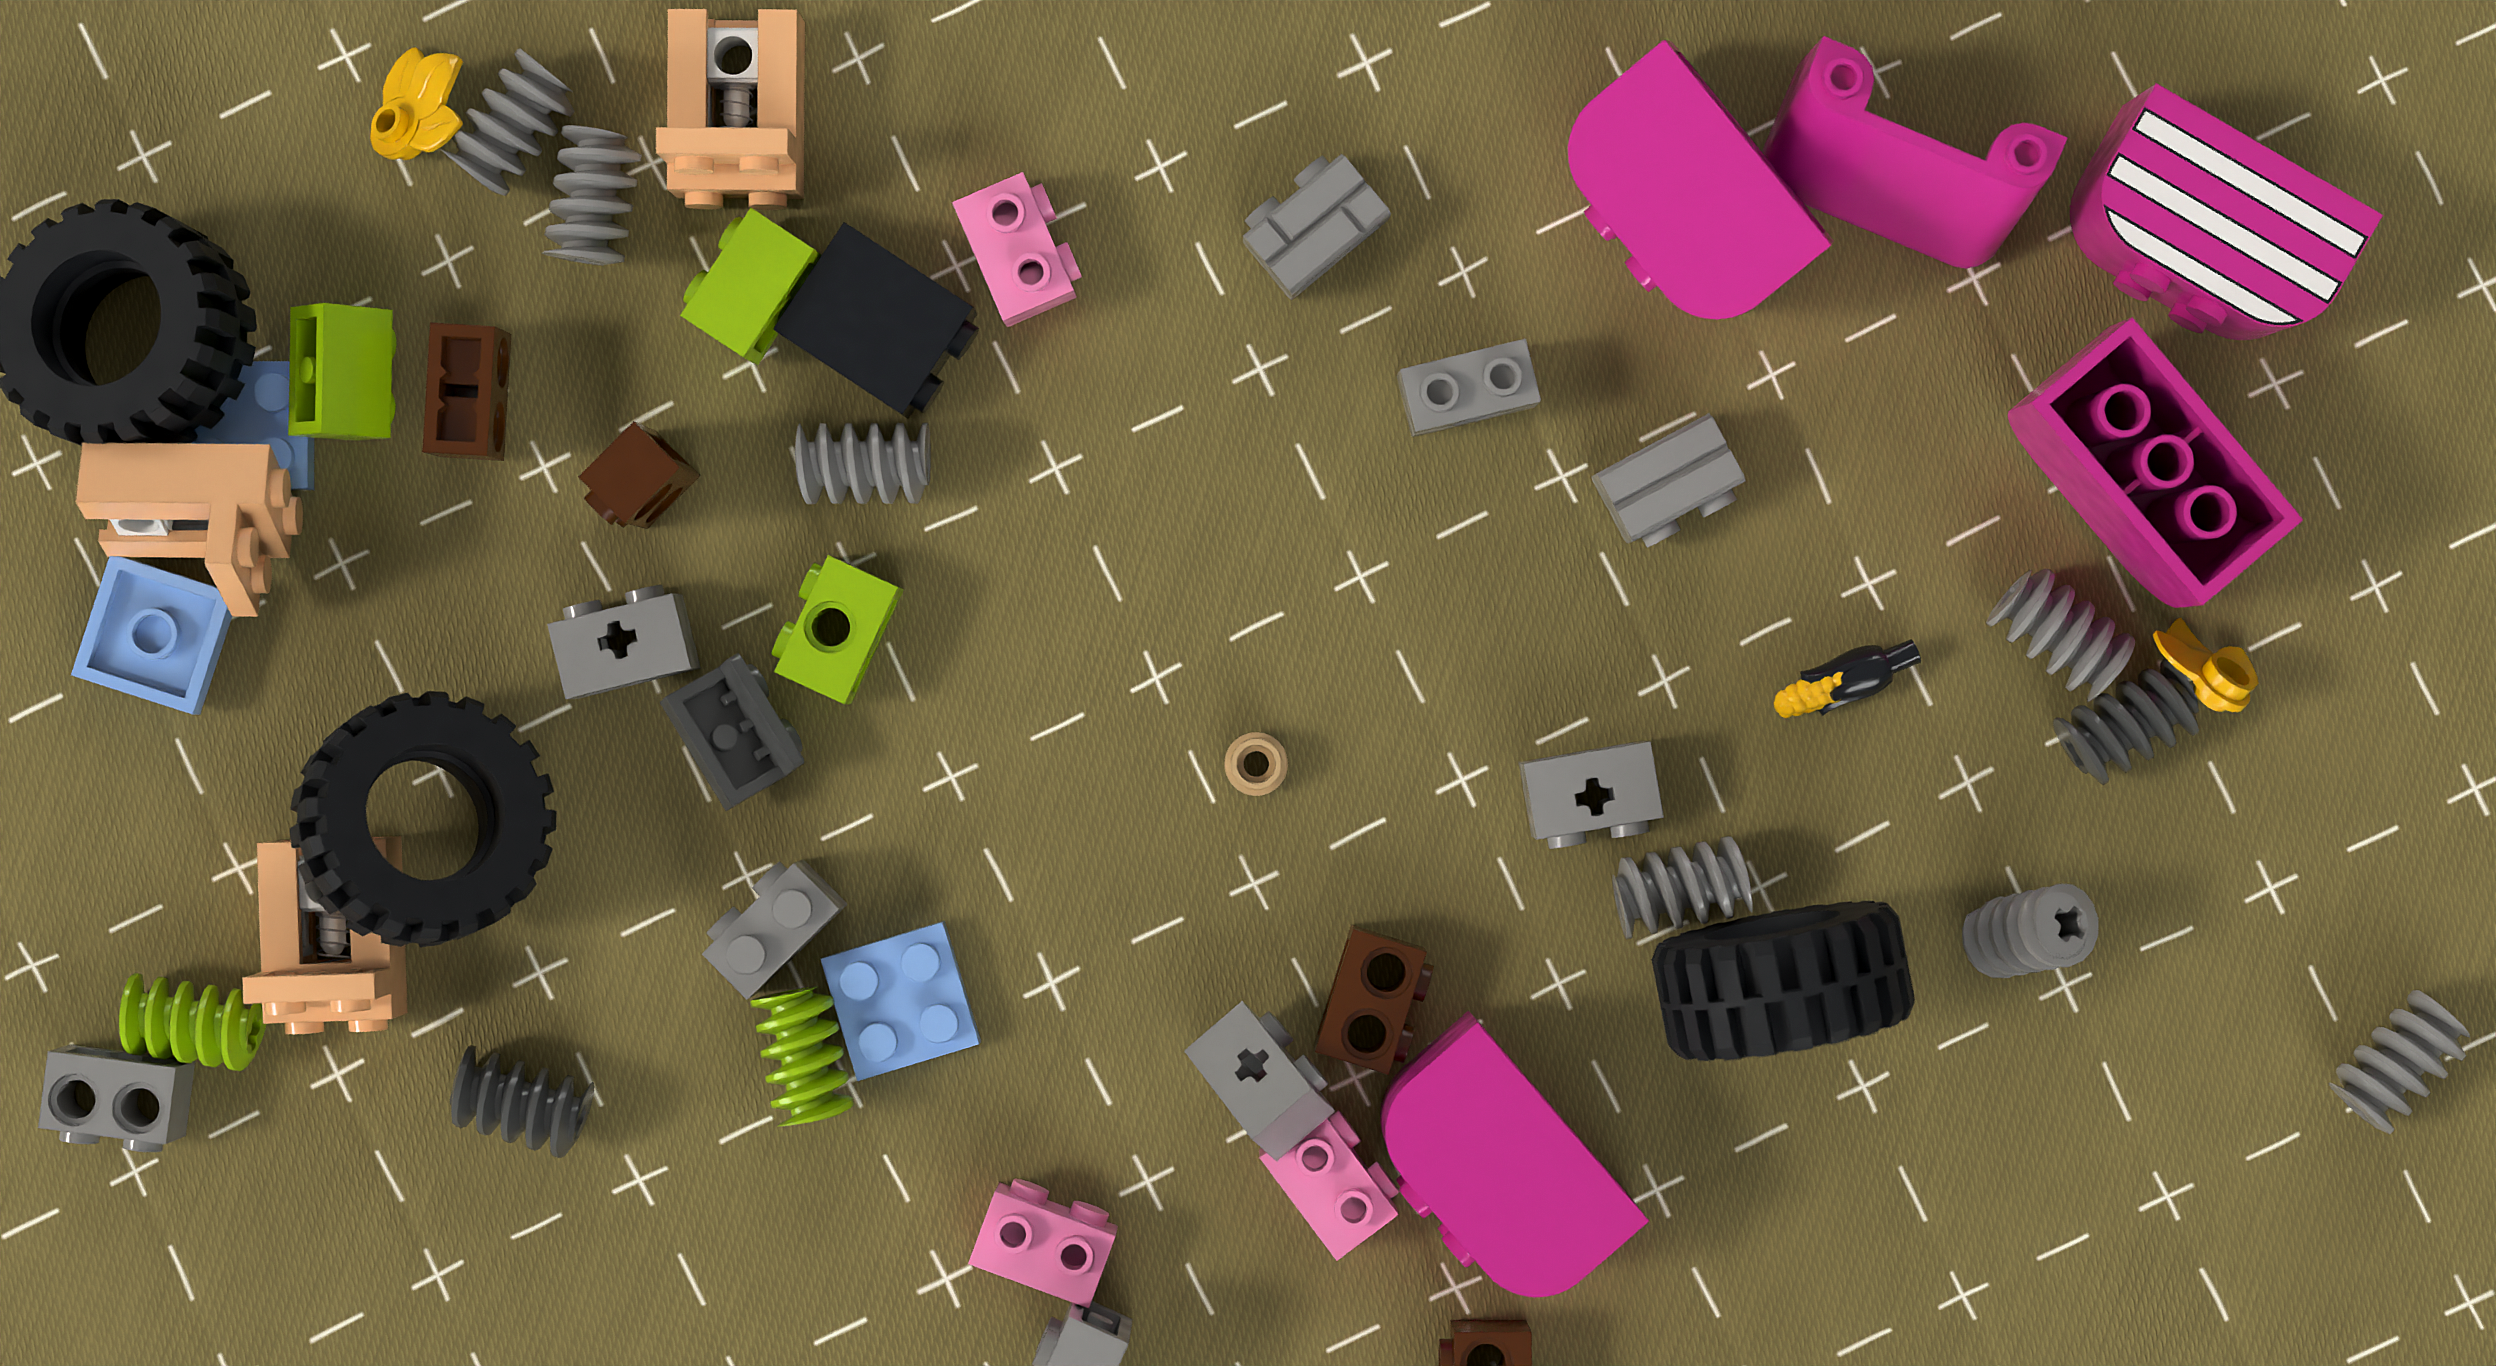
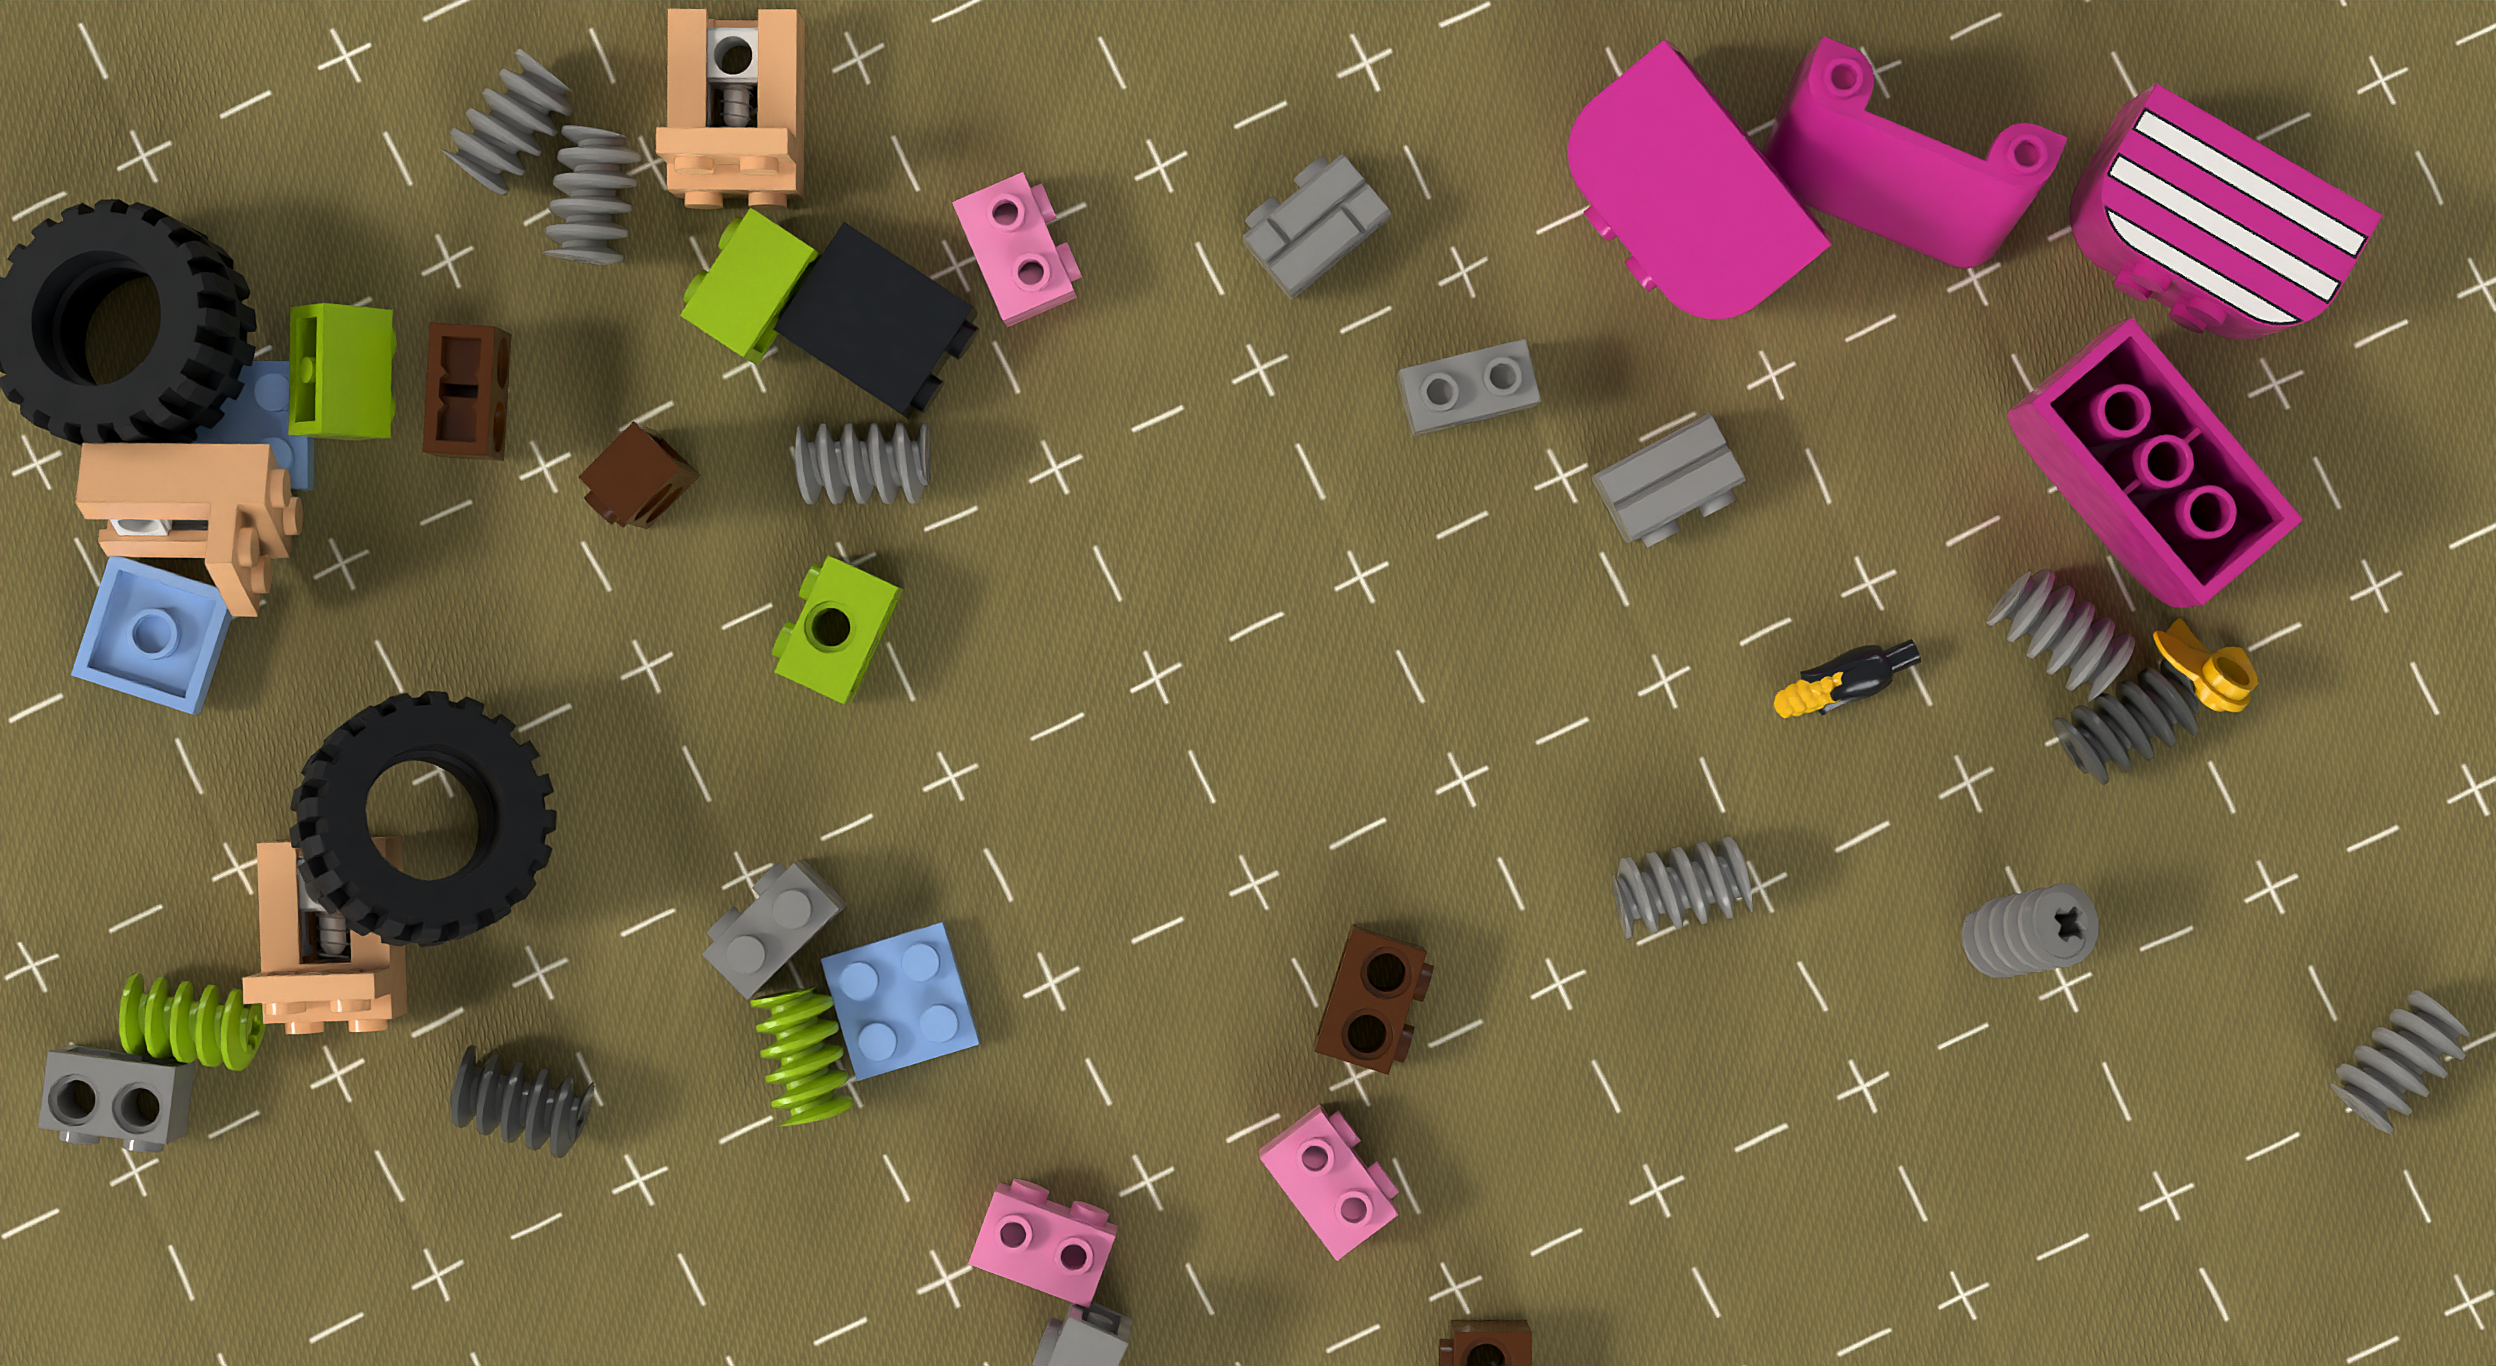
yellow plate [370,47,463,160] -> none
light grey brick [547,585,701,699] -> none
dark grey bracket [660,653,805,811] -> none
light grey brick [1184,1001,1335,1161] -> none
tan plate [1224,732,1288,796] -> none
dark pink brick [1380,1010,1649,1297] -> none
light grey brick [1519,740,1664,849] -> none
black tyre [1651,901,1915,1061] -> none

